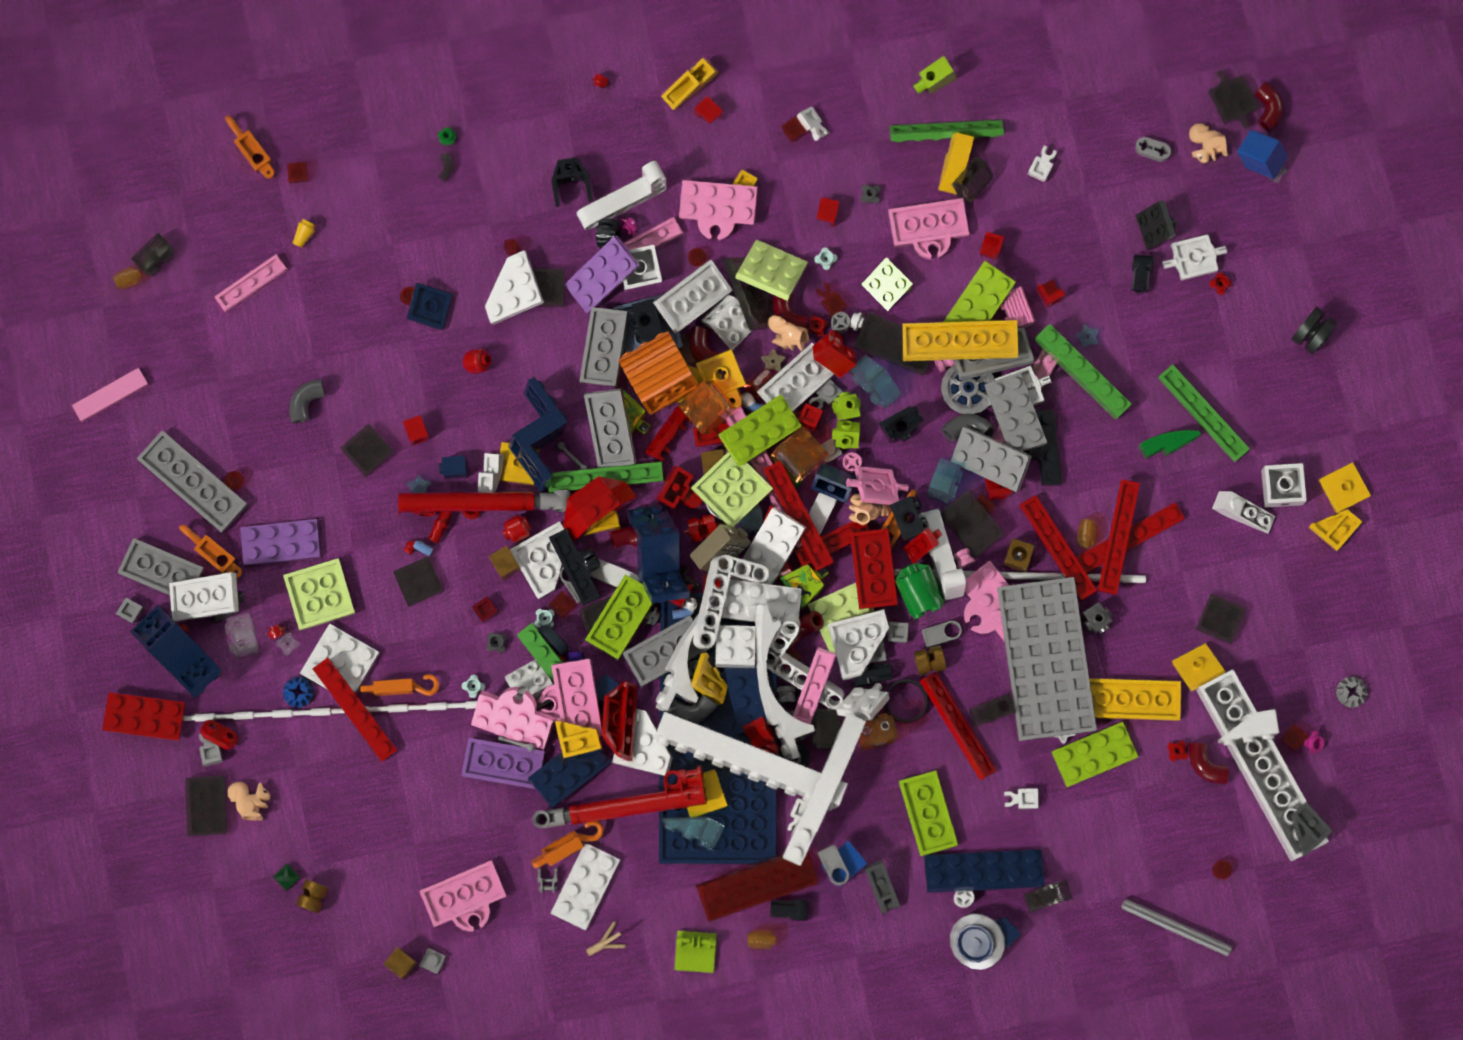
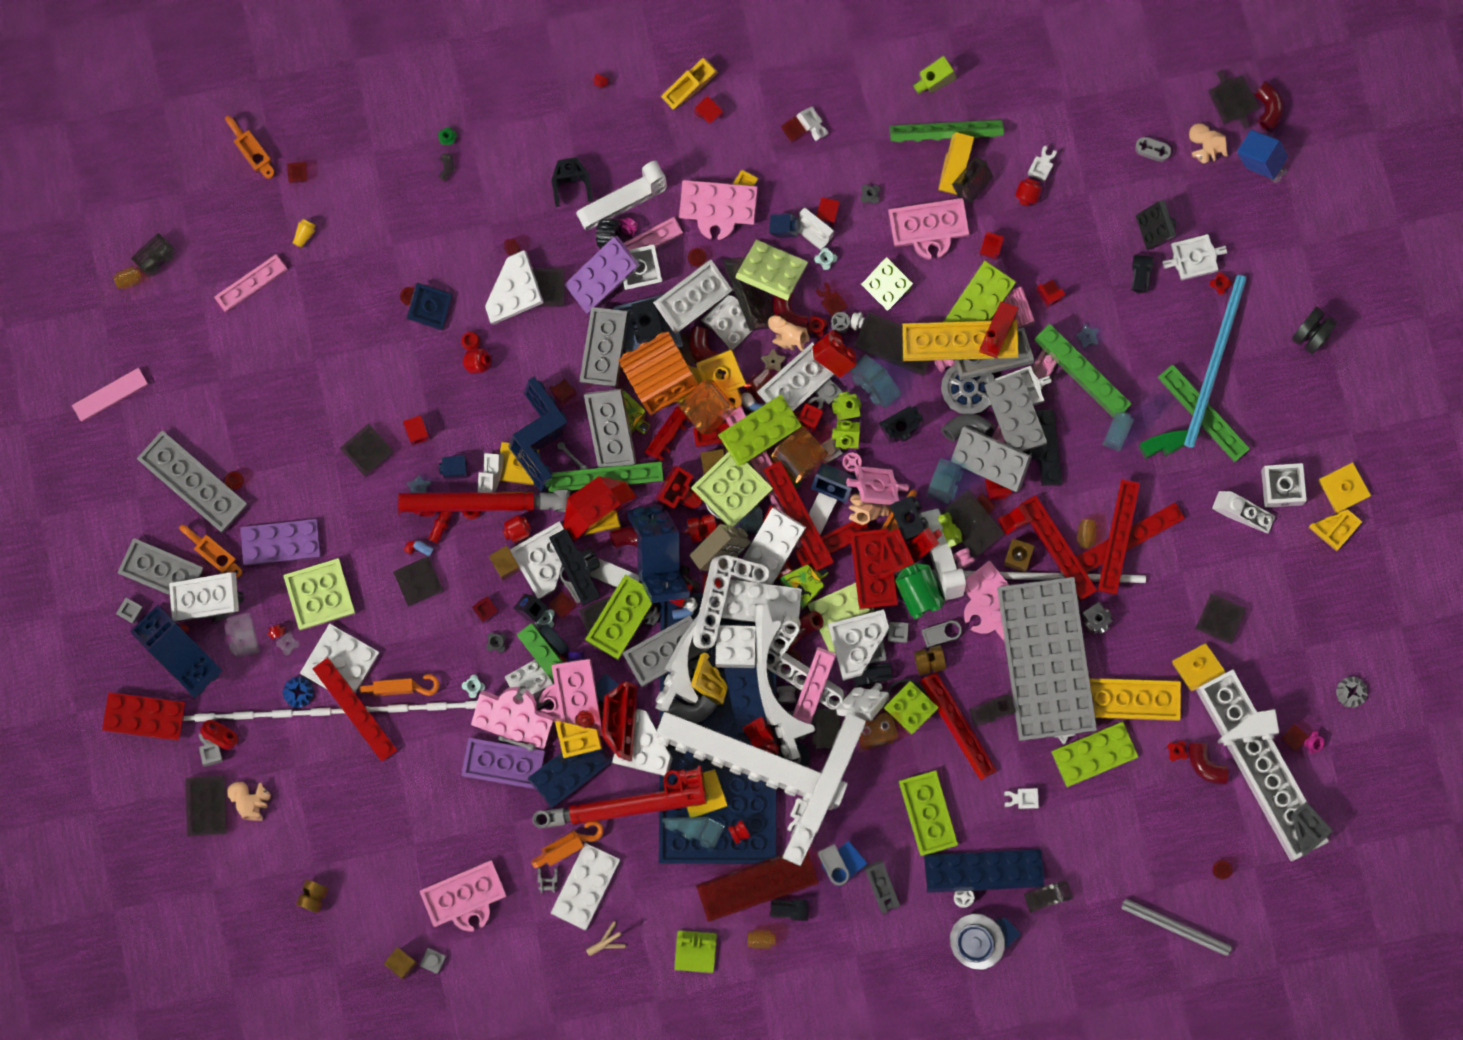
dark green tile [273,863,301,891] -> none
dark grey cylinder [289,379,325,424] -> none
none -> red plate [461,332,480,351]
none -> black brick [513,593,548,623]
none -> clear red panel [549,379,577,406]
none -> clear red plate [575,710,595,728]
none -> red wheel [728,820,750,845]
none -> dark blue brick [769,214,800,238]
none -> white bracket [798,207,834,250]
none -> red wing [879,528,914,579]
none -> lime hinge [884,681,938,735]
none -> lime plate [938,512,963,548]
none -> red piece [979,301,1019,358]
none -> red panel [998,505,1032,535]
none -> red head [1015,178,1042,207]
none -> clear light blue slope [1102,412,1134,452]
none -> medium azure axle [1184,275,1247,448]

